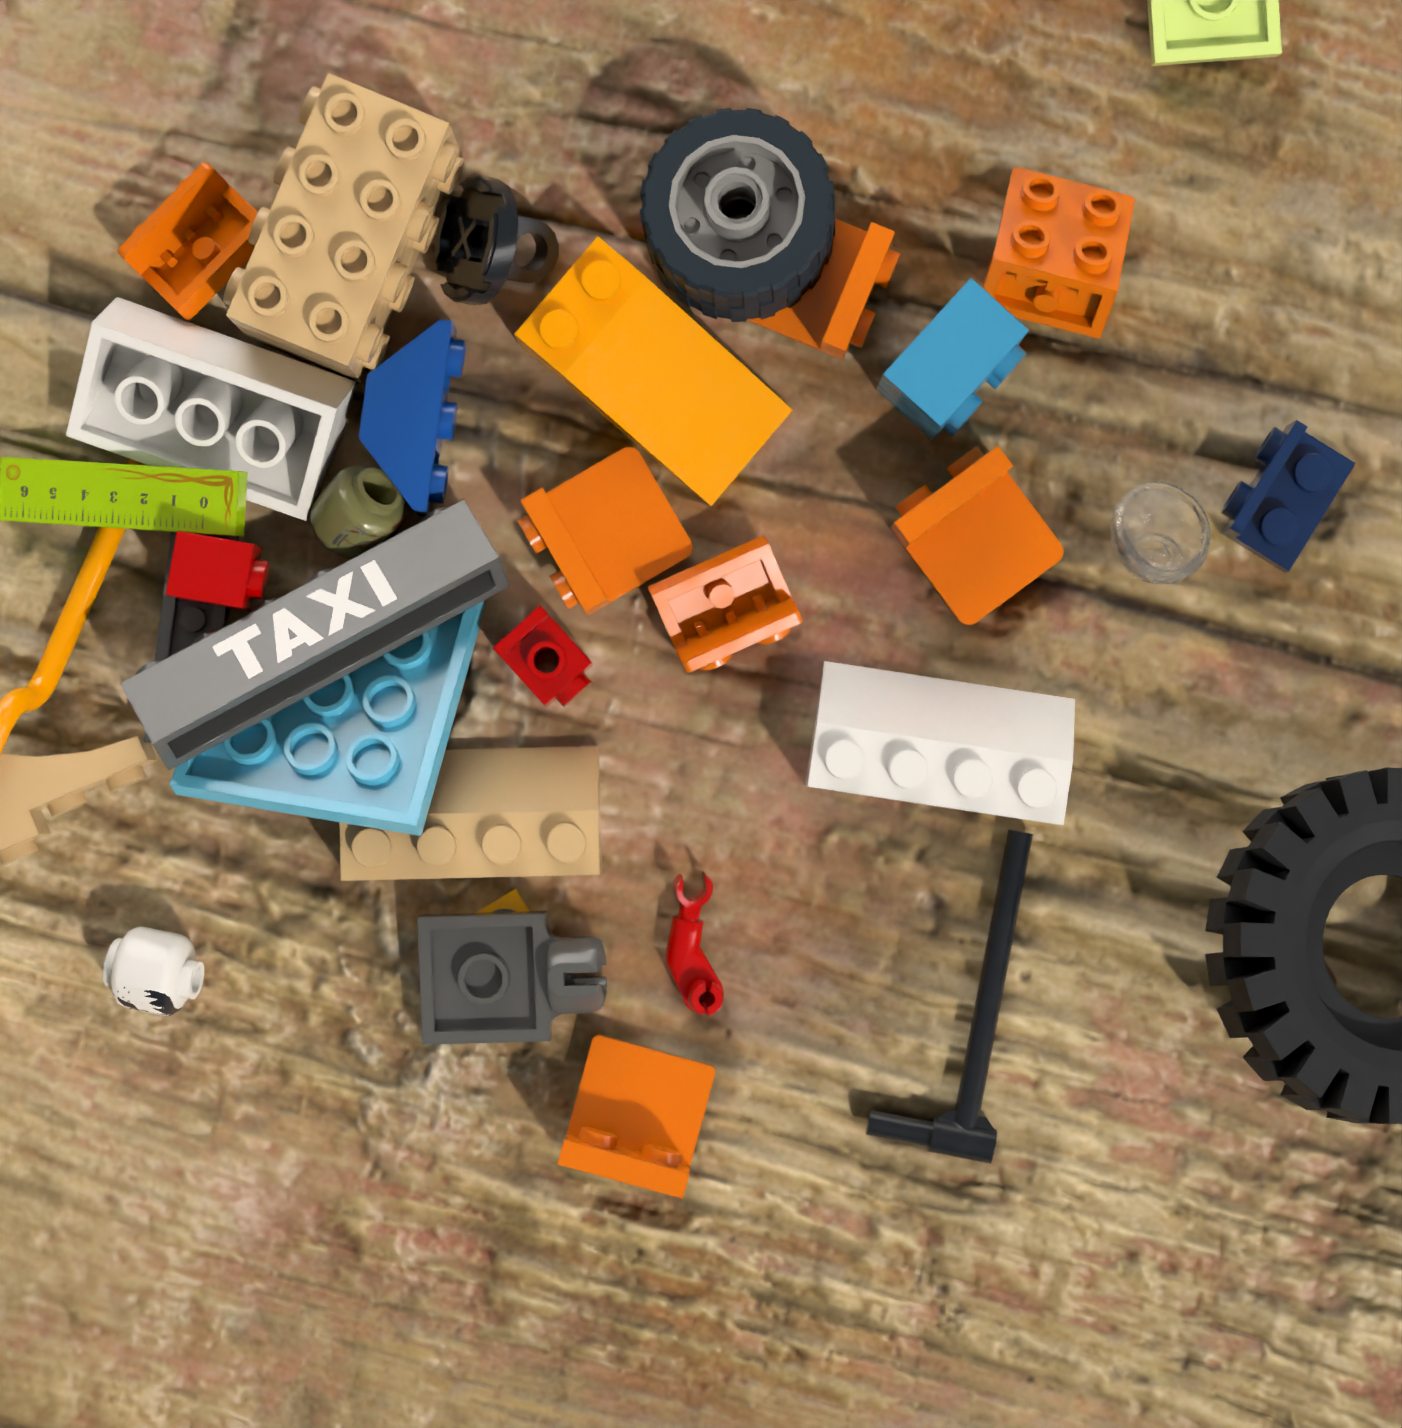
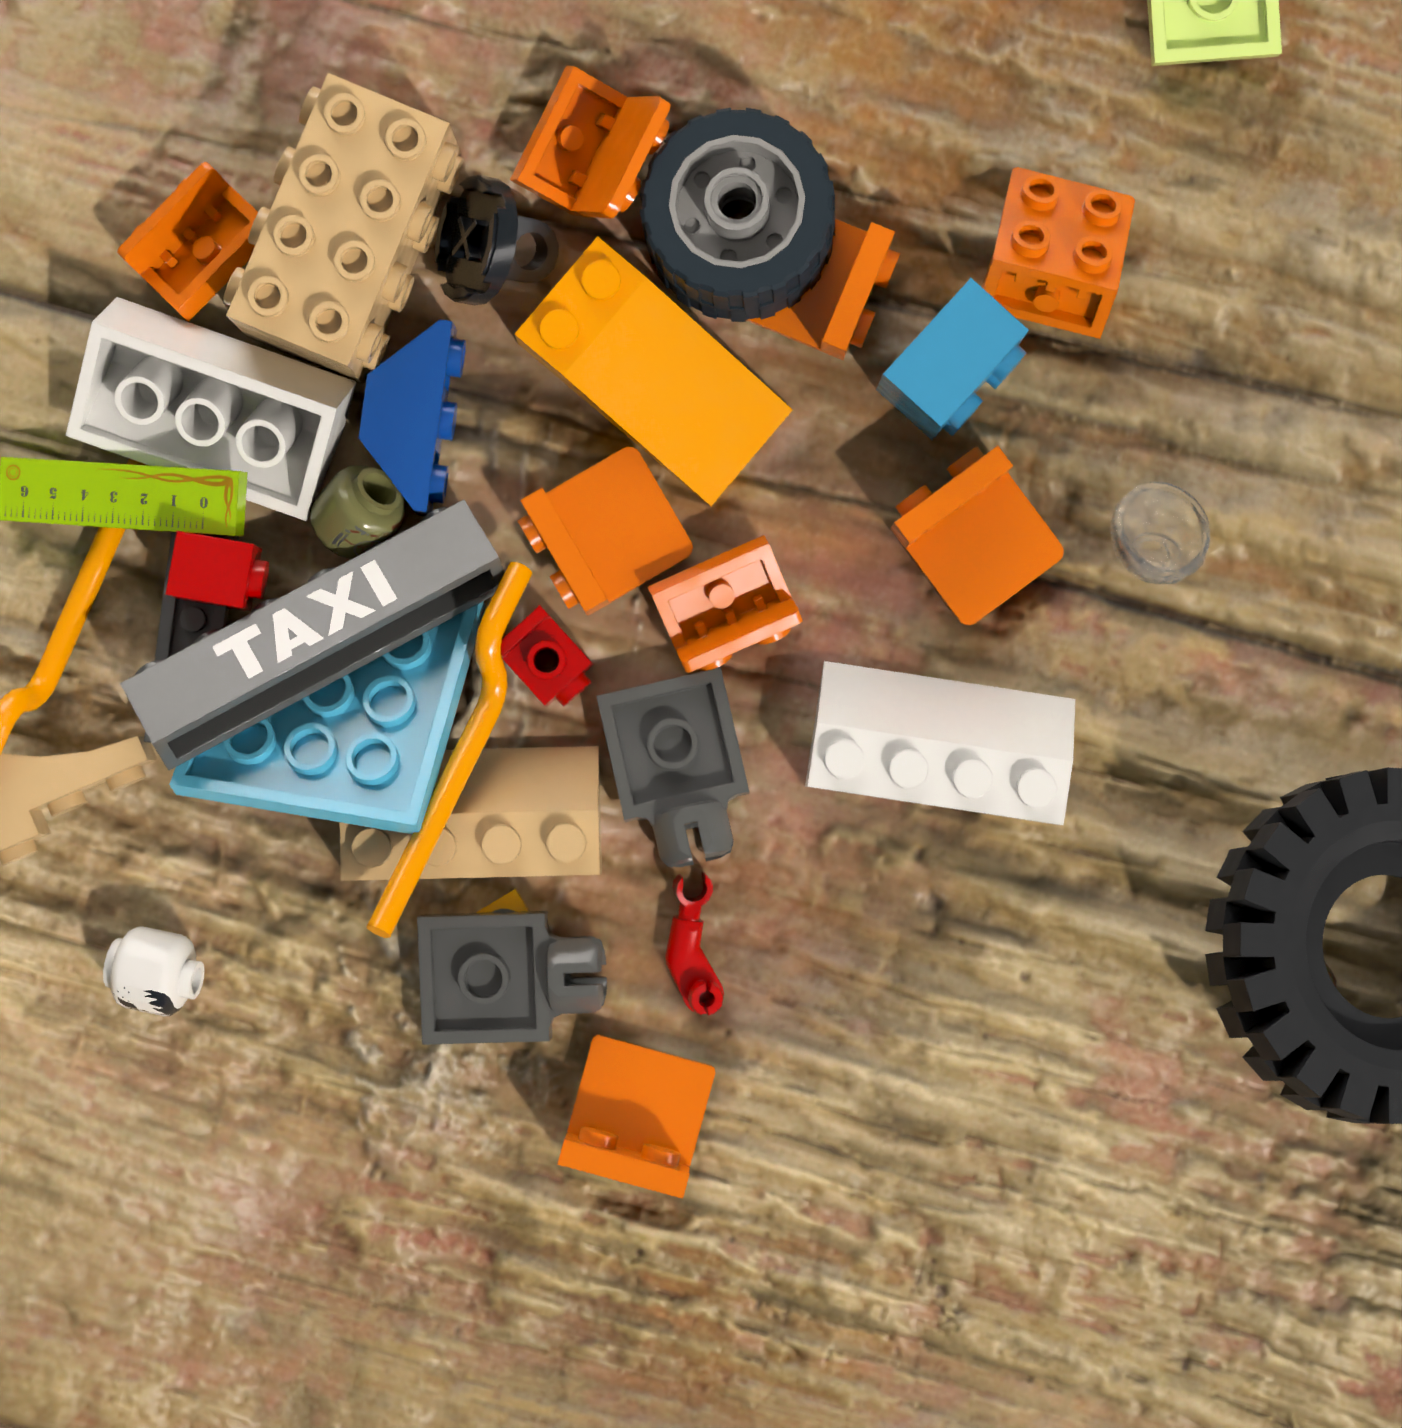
black bar [866,830,1033,1164] -> none
dark blue bracket [1221,420,1356,573] -> none
none -> light orange piece [366,562,532,938]
none -> orange bracket [510,66,671,219]
none -> dark grey plate [596,667,750,867]

